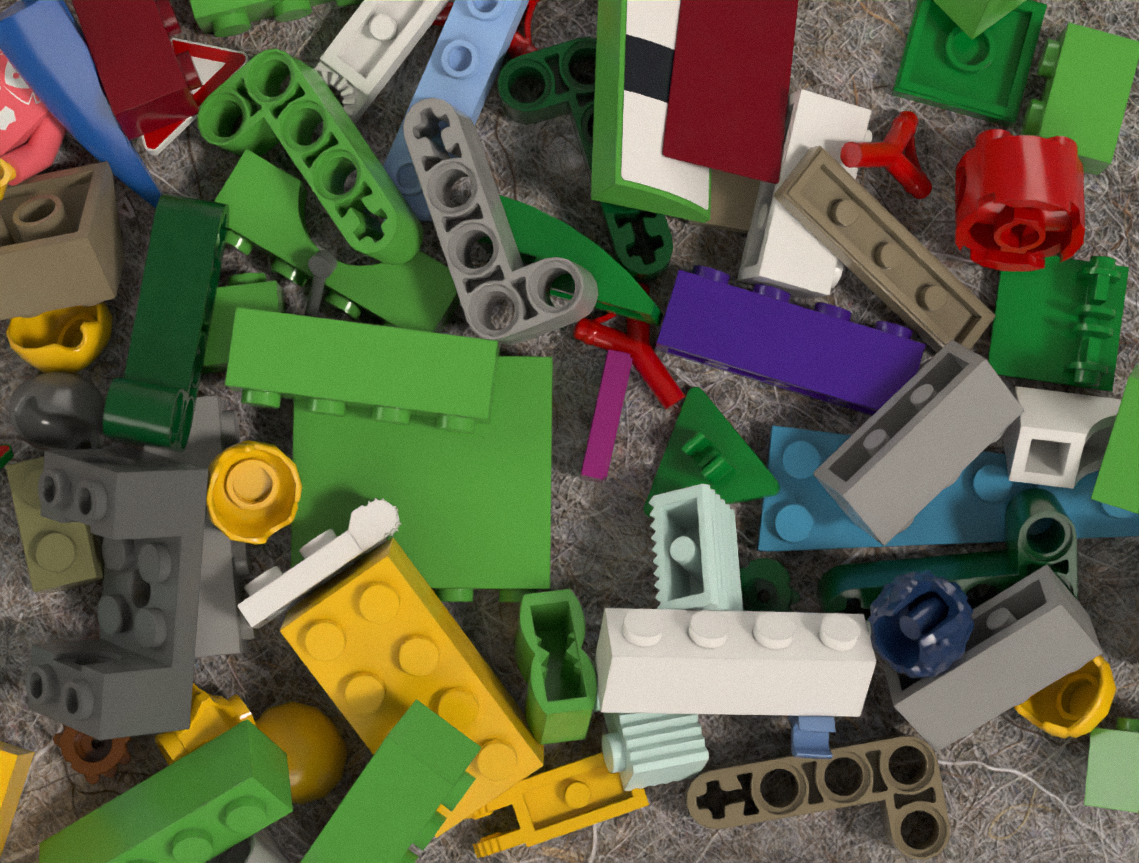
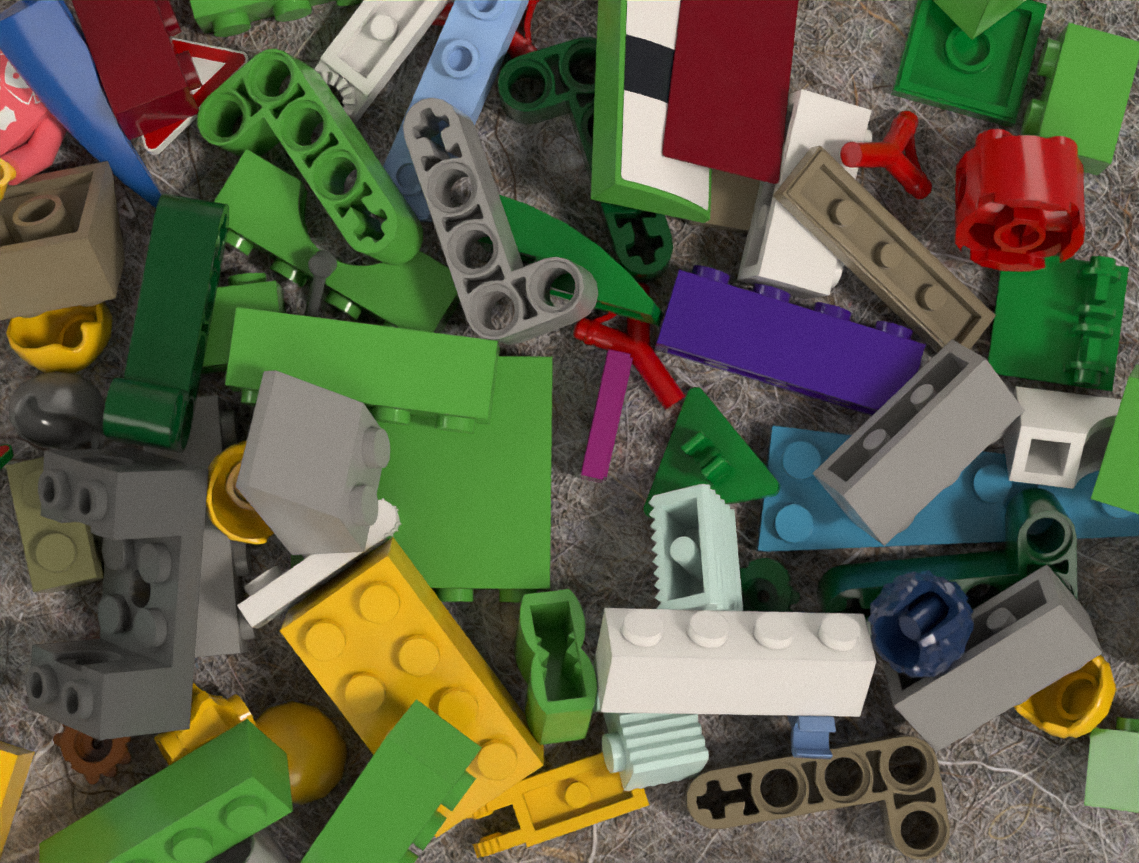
none -> light grey slope [236,370,390,555]

